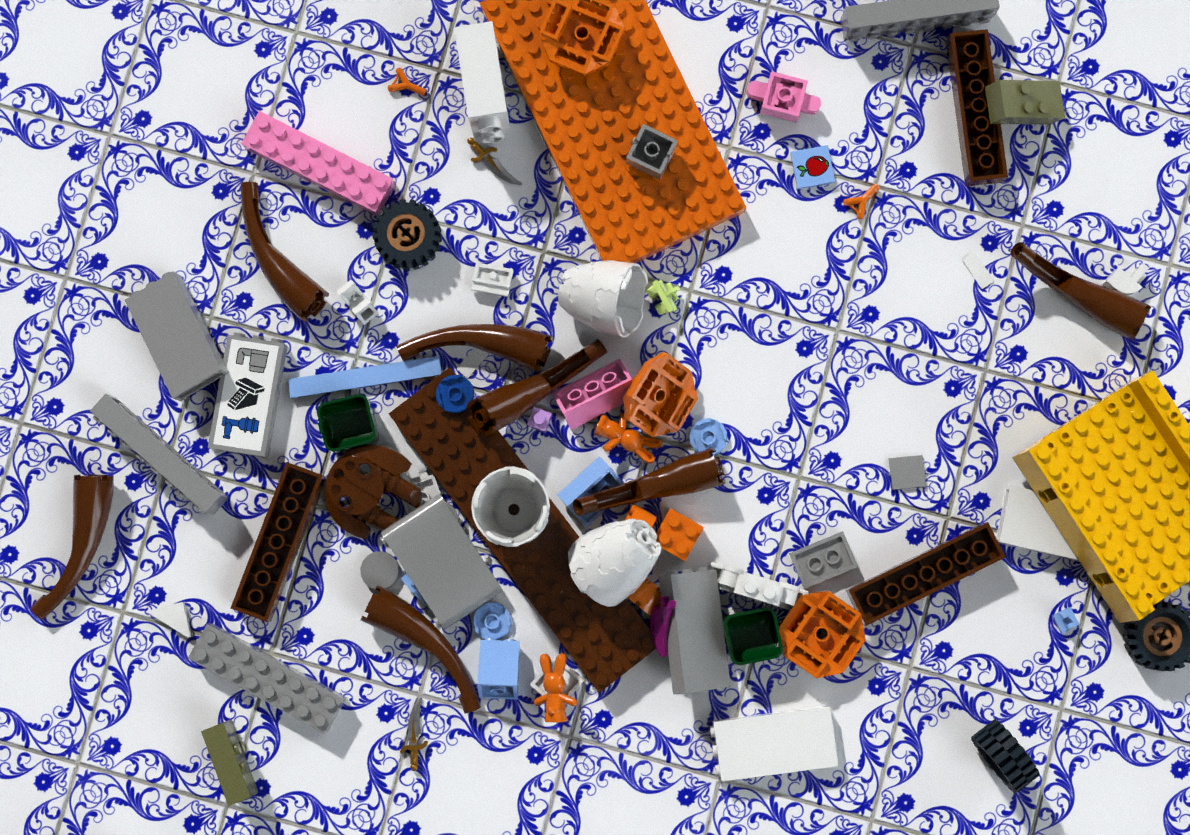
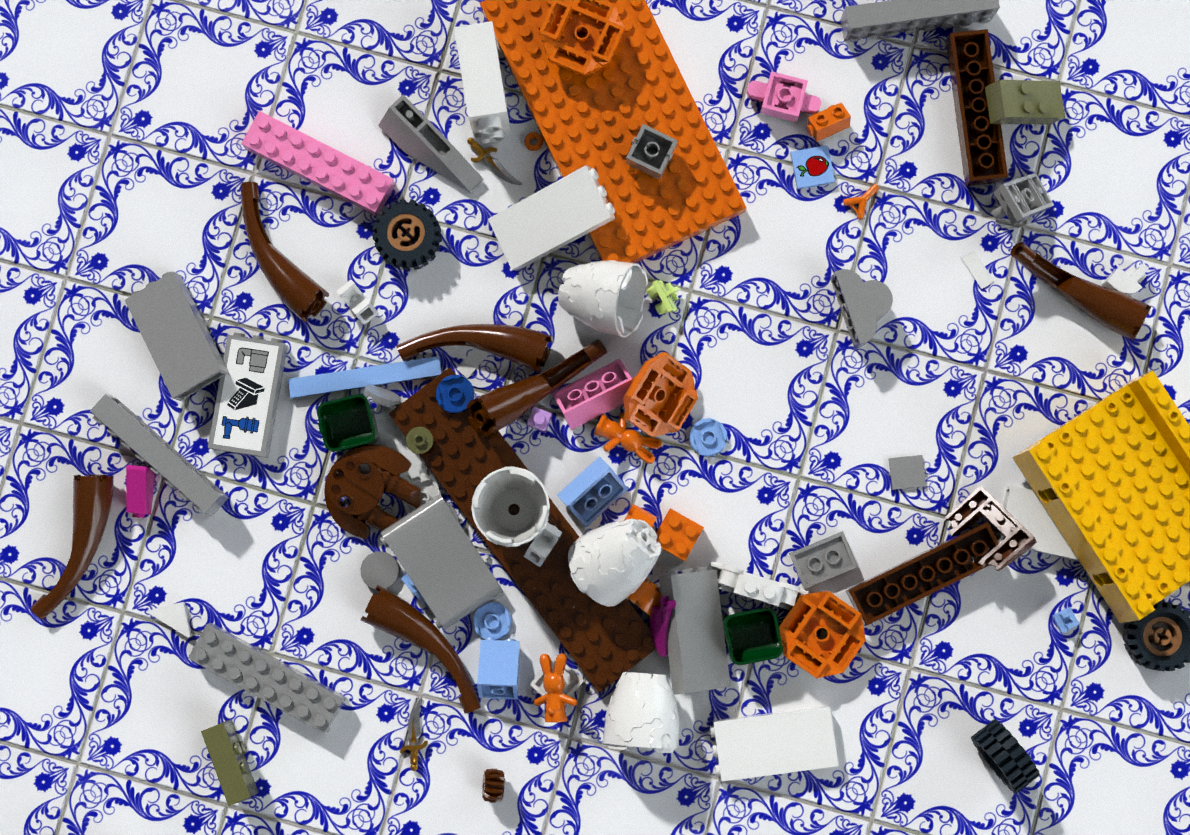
reddish brown brick [230,462,326,622] -> none
orange piece [388,67,427,96] -> none
white plate [471,262,514,297] -> none
reddish brown brick [573,447,726,516] -> none
none -> dark pink slope [126,465,156,518]
none -> light grey tile [363,385,401,407]
none -> light grey wedge [378,95,484,192]
none -> olive piece [406,427,434,454]
none -> reddish brown gear [482,769,505,803]
none -> white brick [488,165,616,271]
none -> orange plate [524,132,543,151]
none -> white brick [524,523,563,567]
none -> white piece [603,672,680,753]
none -> orange brick [806,102,851,142]
none -> light grey brick [830,269,893,349]
none -> wedge [945,485,1037,571]
none -> light grey brick [992,173,1054,226]

